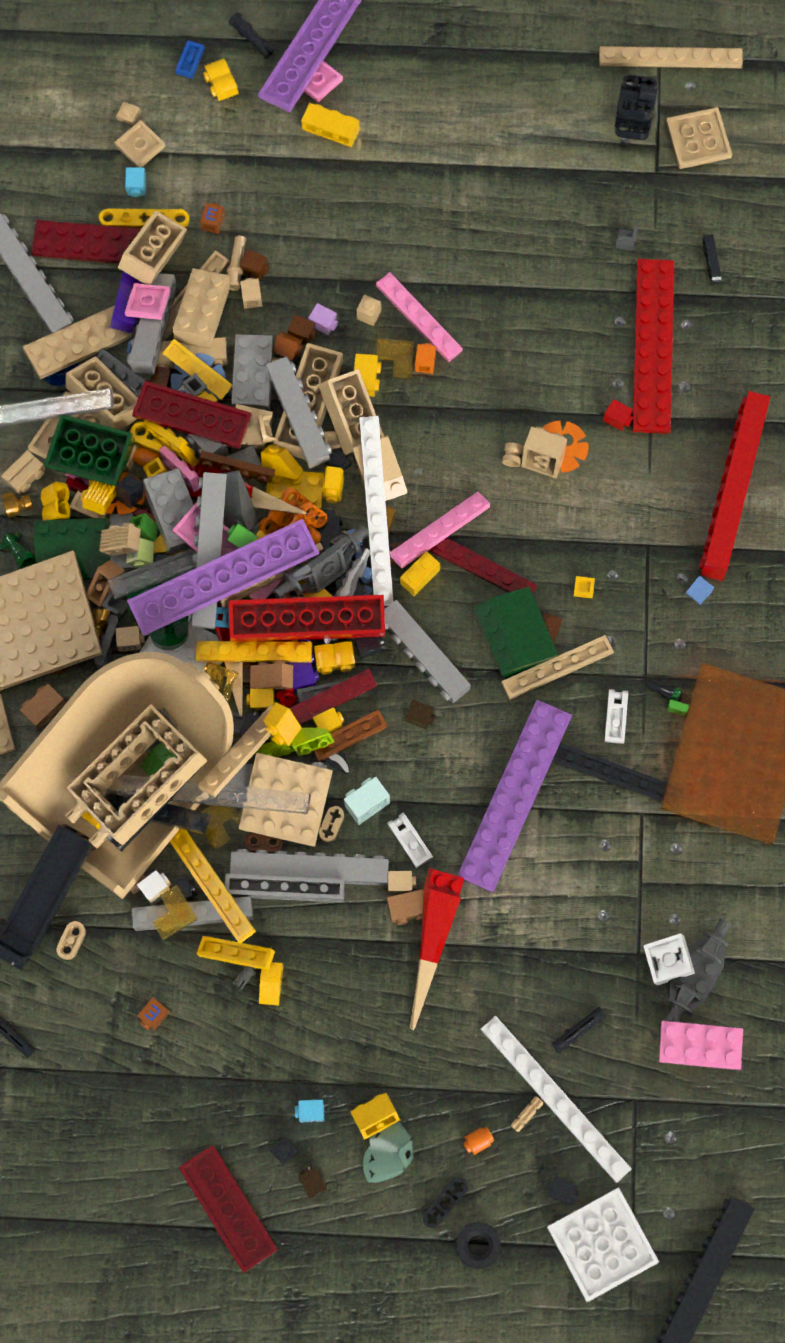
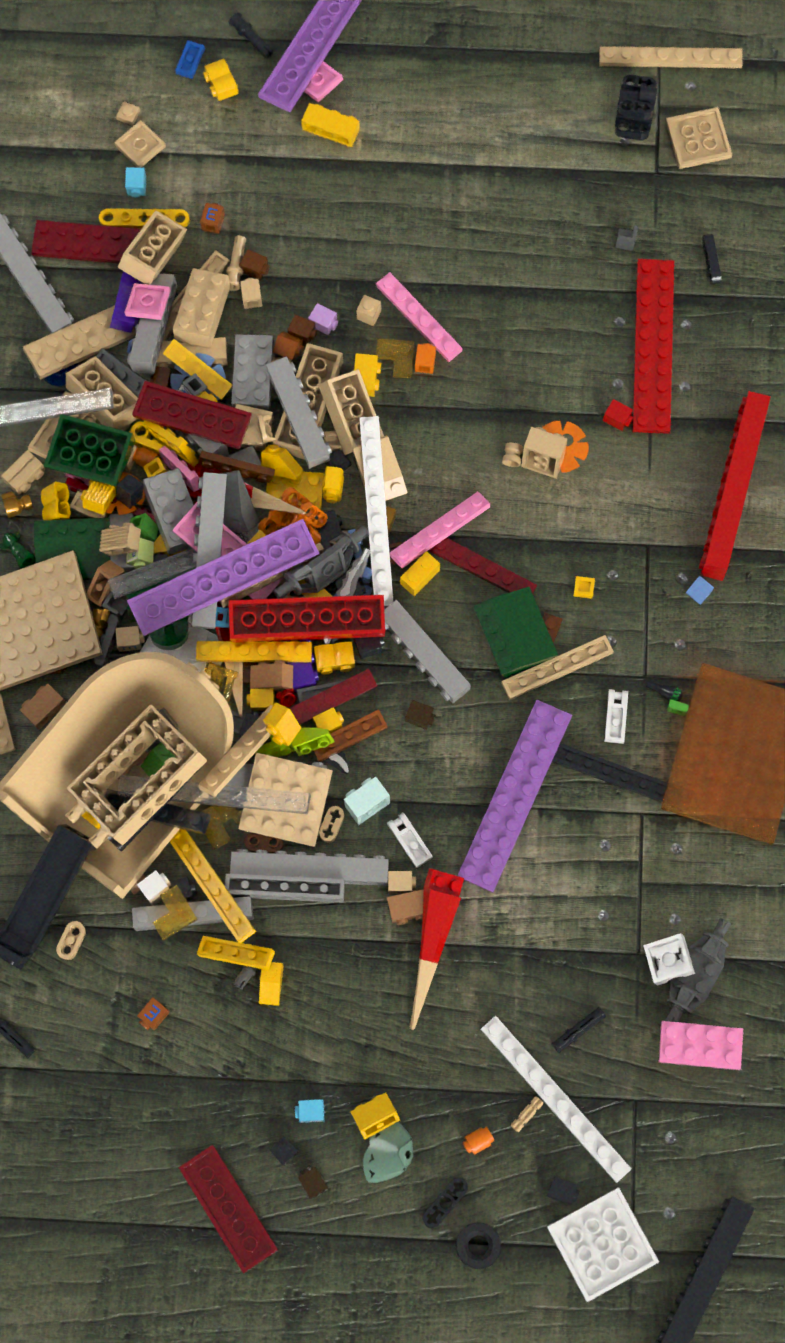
bright green brick [227,523,258,548] -> none

